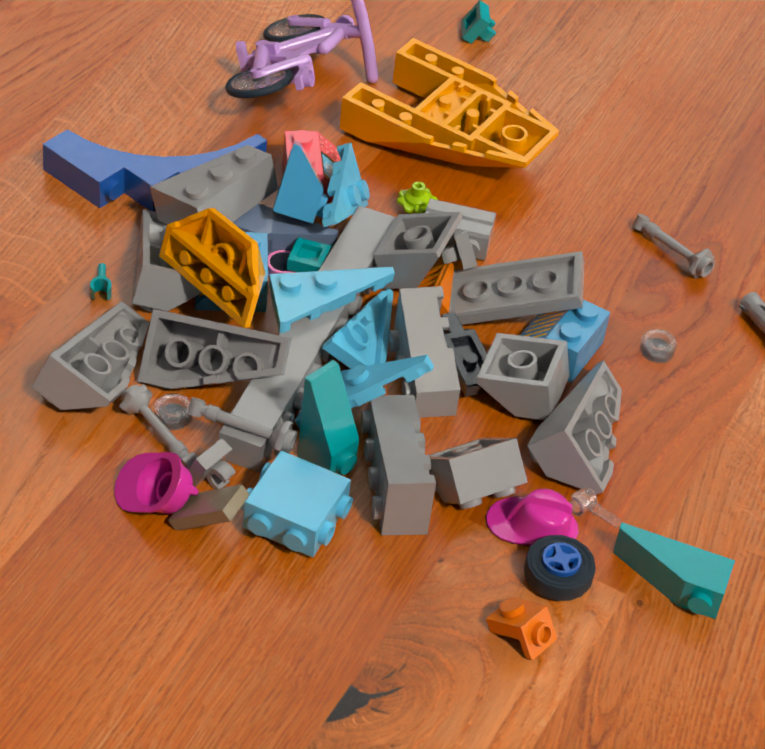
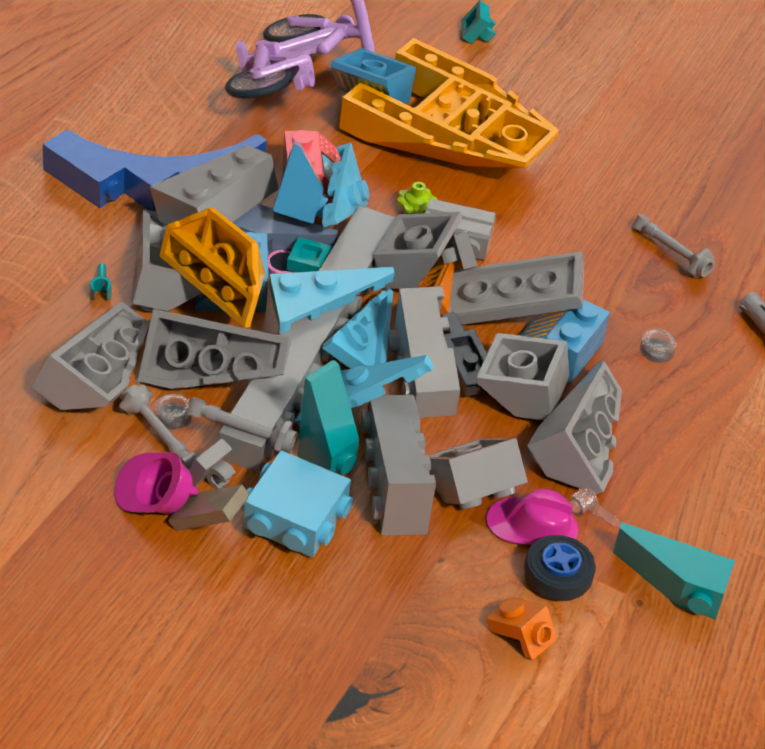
none -> dark azure slope [330,48,417,104]

